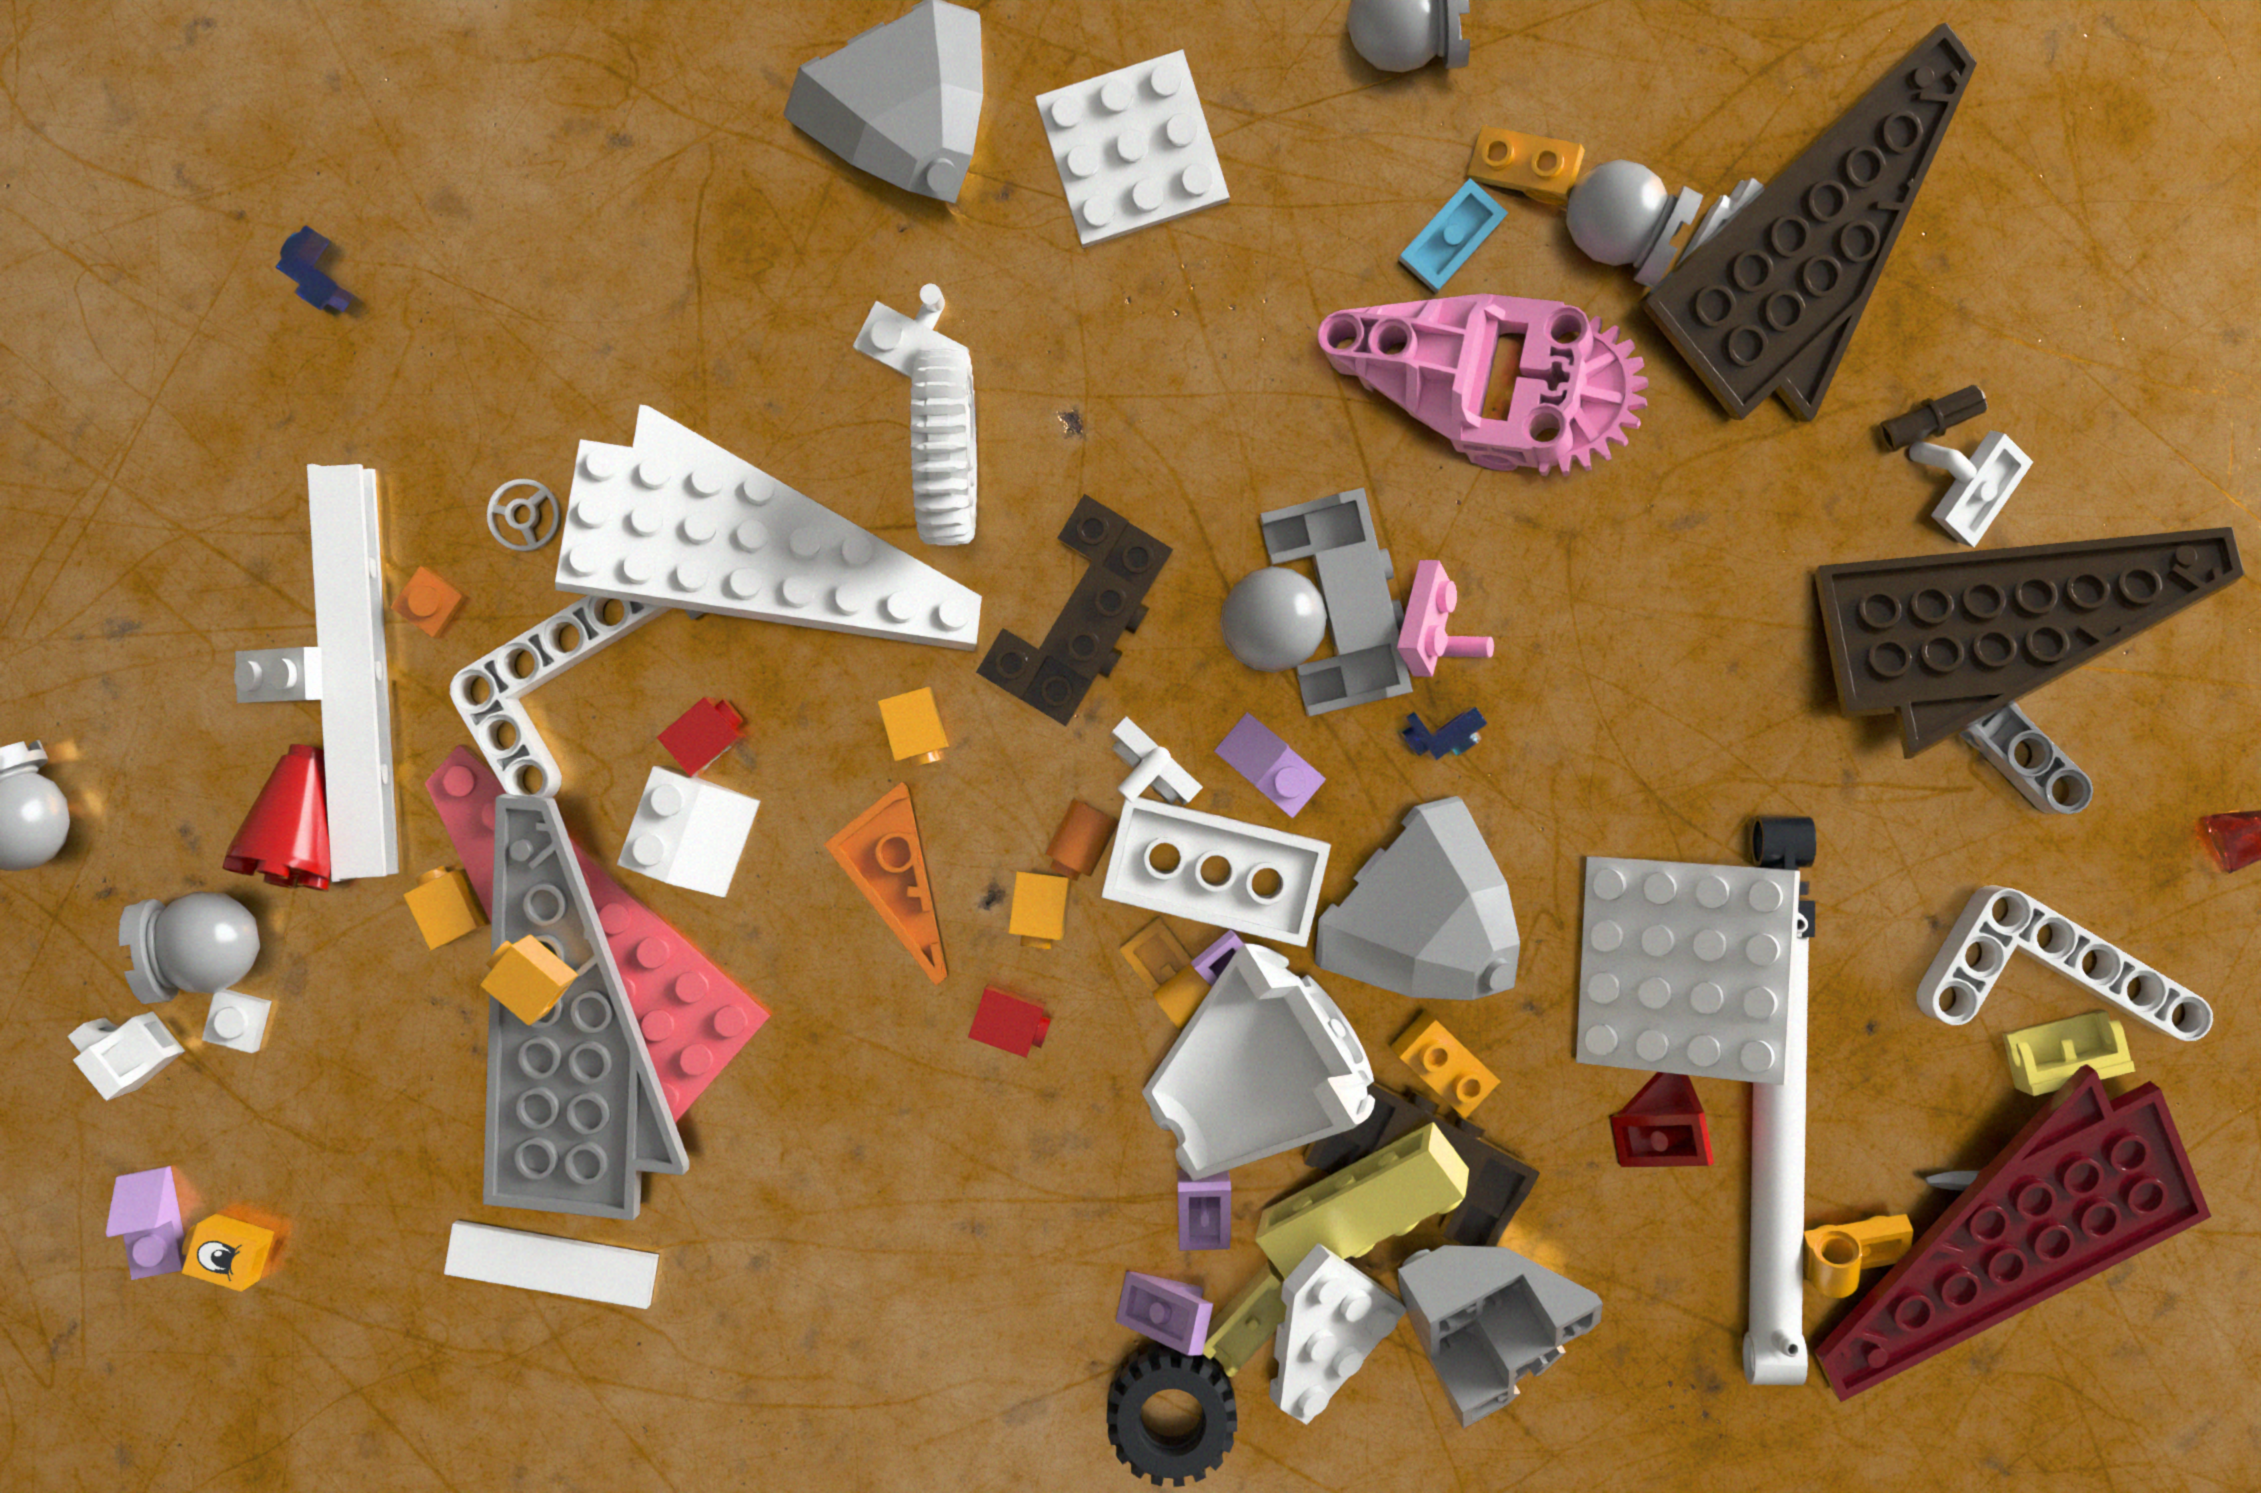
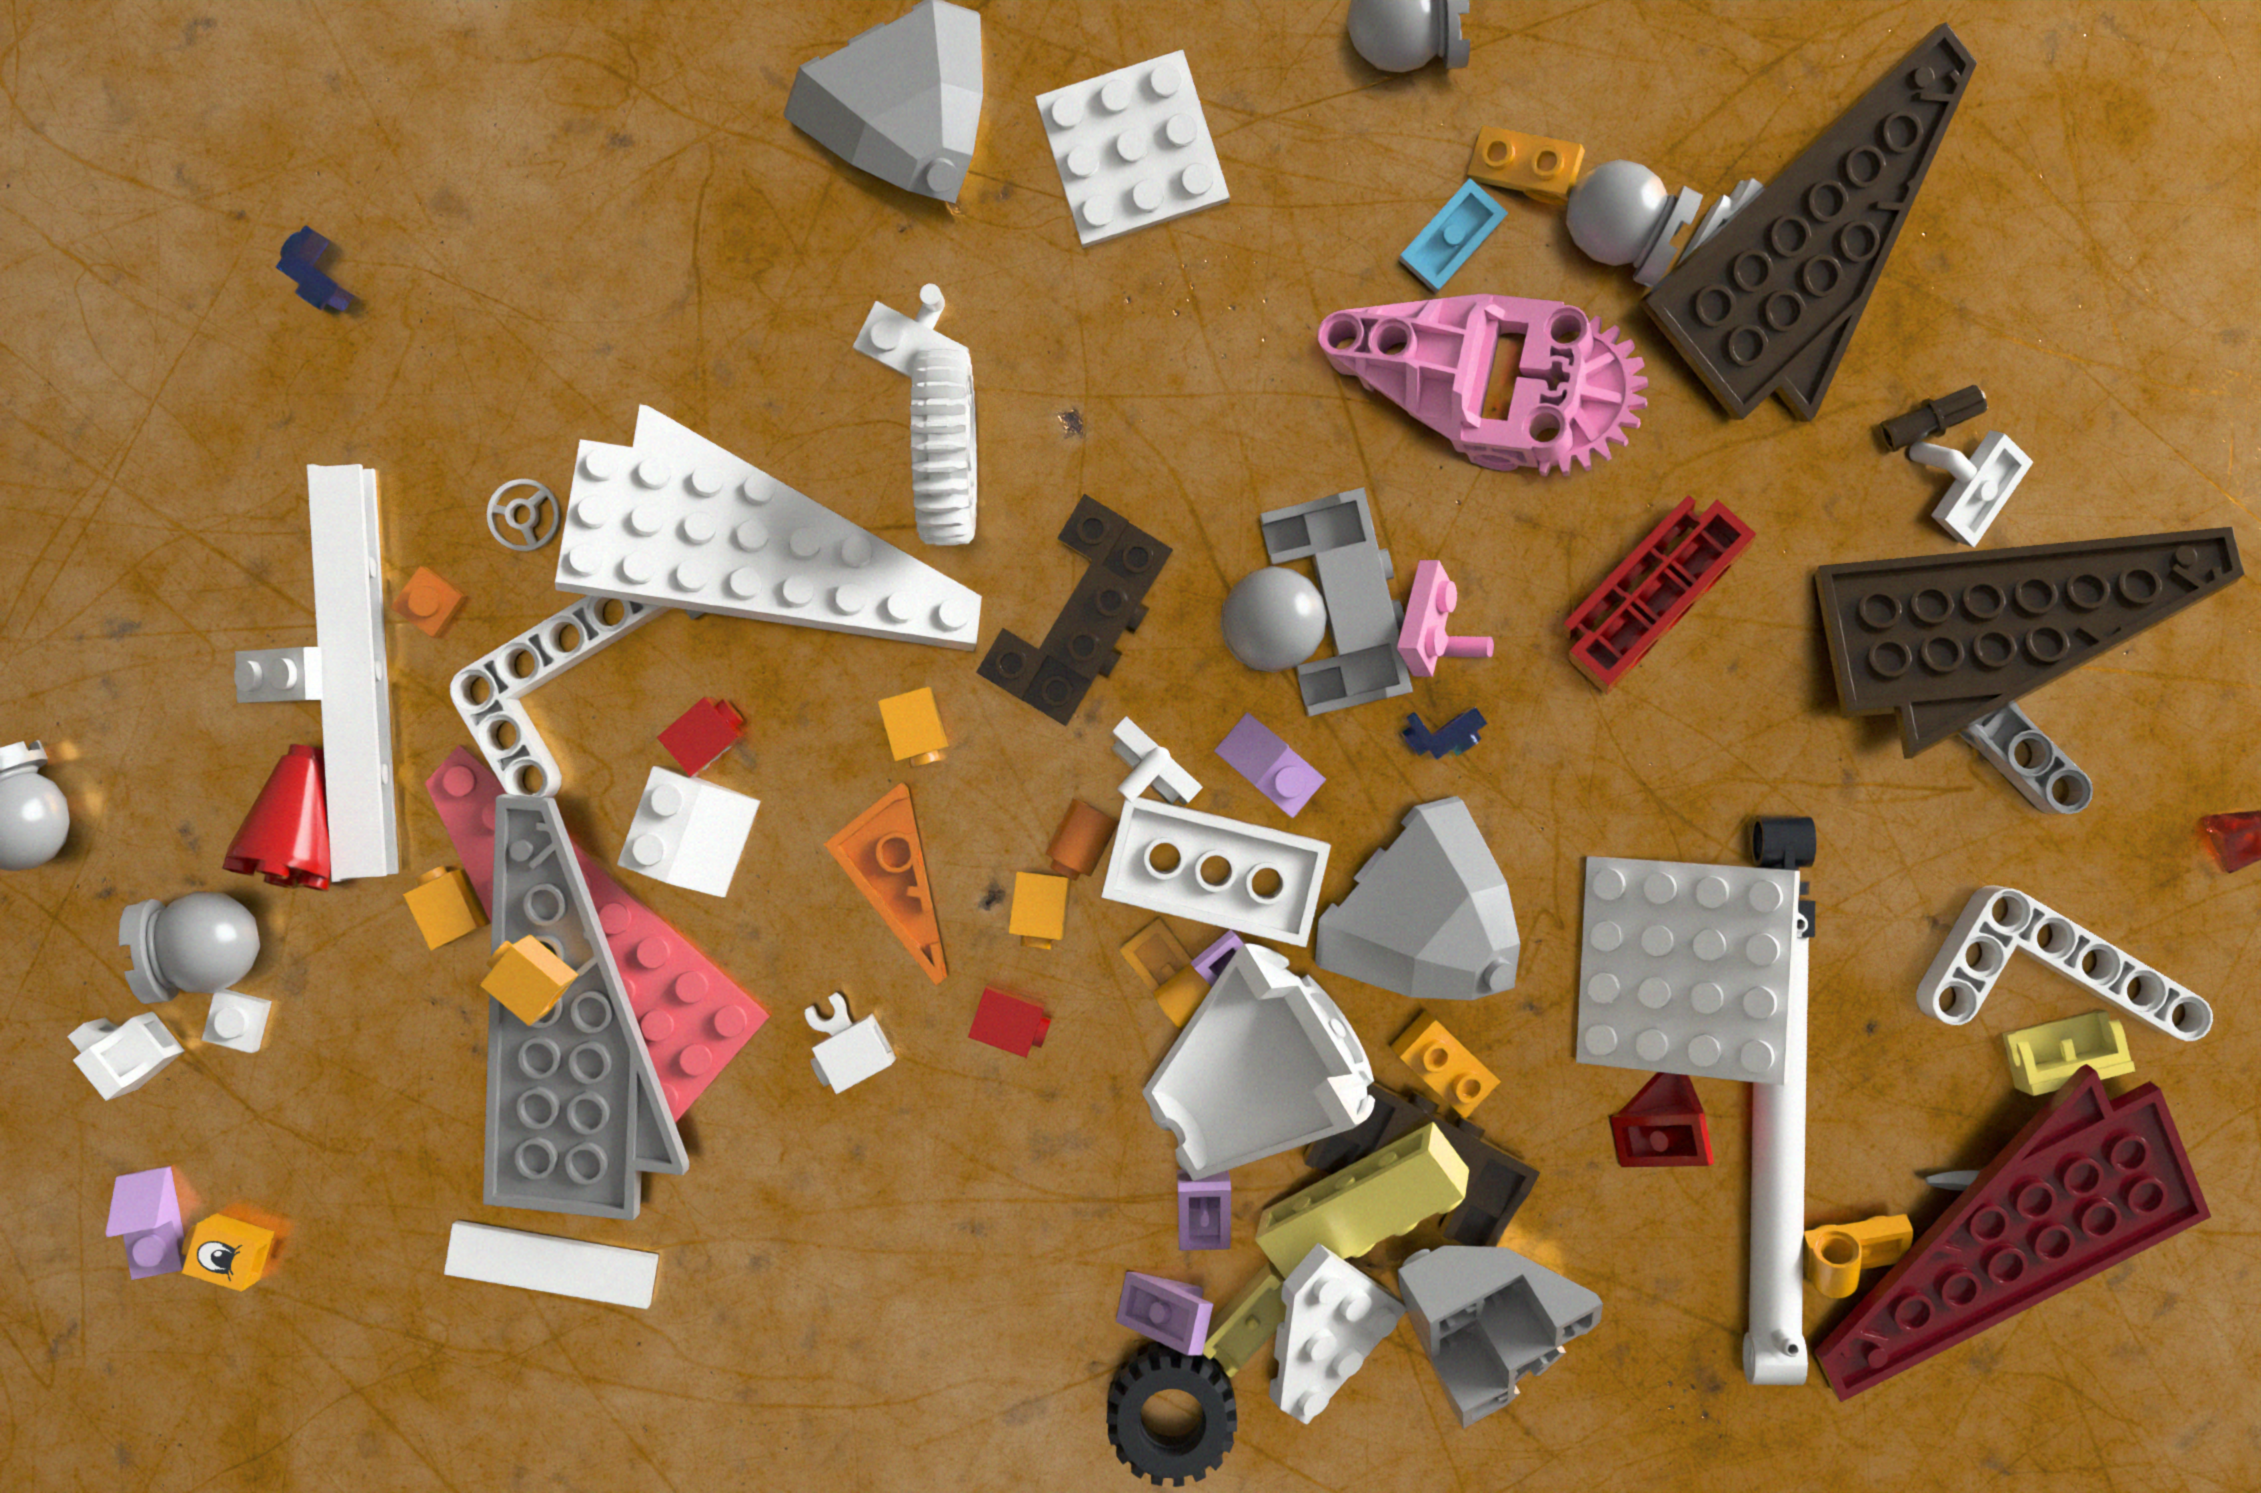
none -> white brick [805,992,896,1094]
none -> red brick [1563,495,1756,695]

